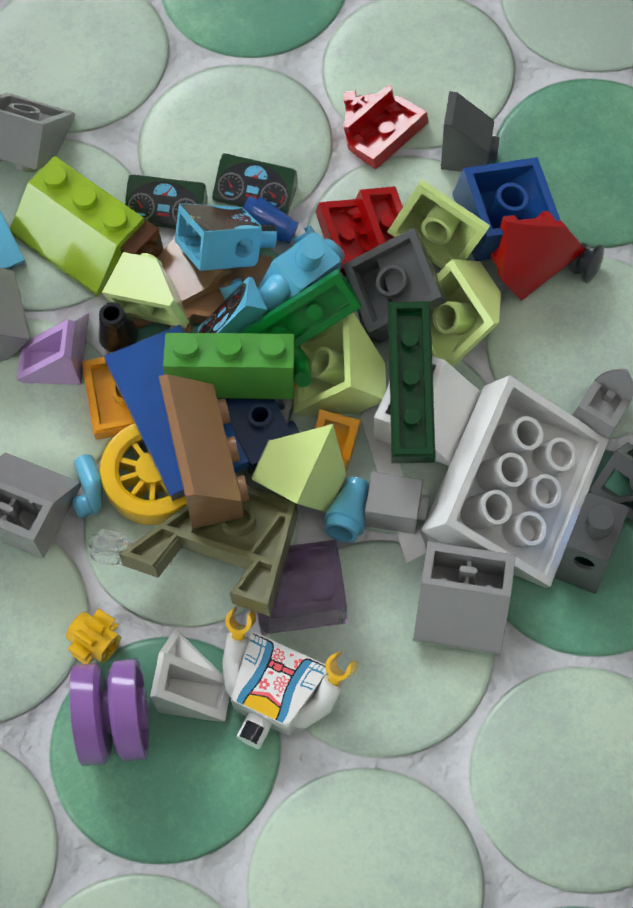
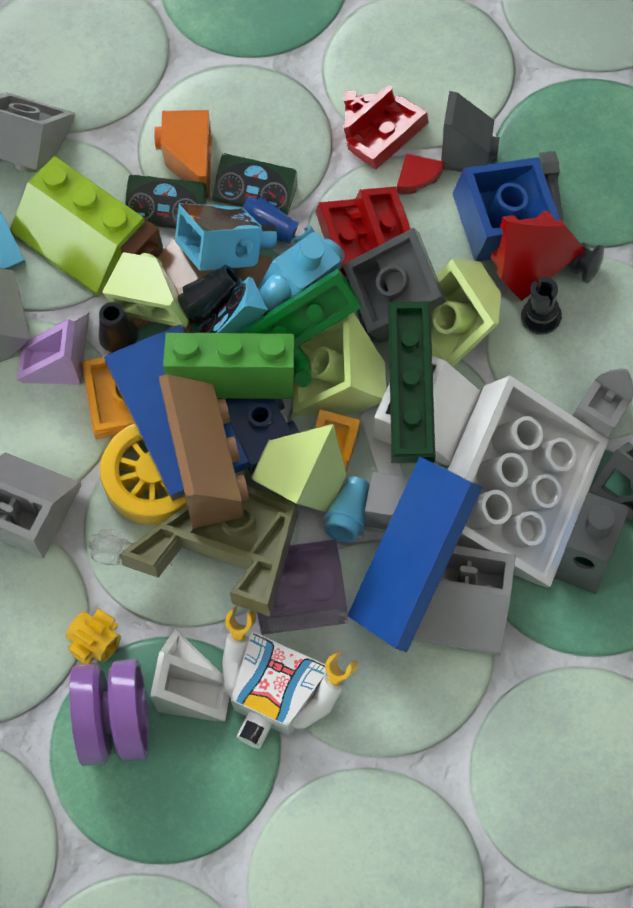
medium azure arm [72,454,102,518] -> none
yellowish green slope [387,179,490,269] -> none
none -> orange slope [154,110,212,198]
none -> black cone [178,265,240,322]
none -> blue tile [347,457,482,652]
none -> red tile [397,153,444,194]
none -> black pin [521,277,562,334]
none -> dark grey bar [538,151,564,223]

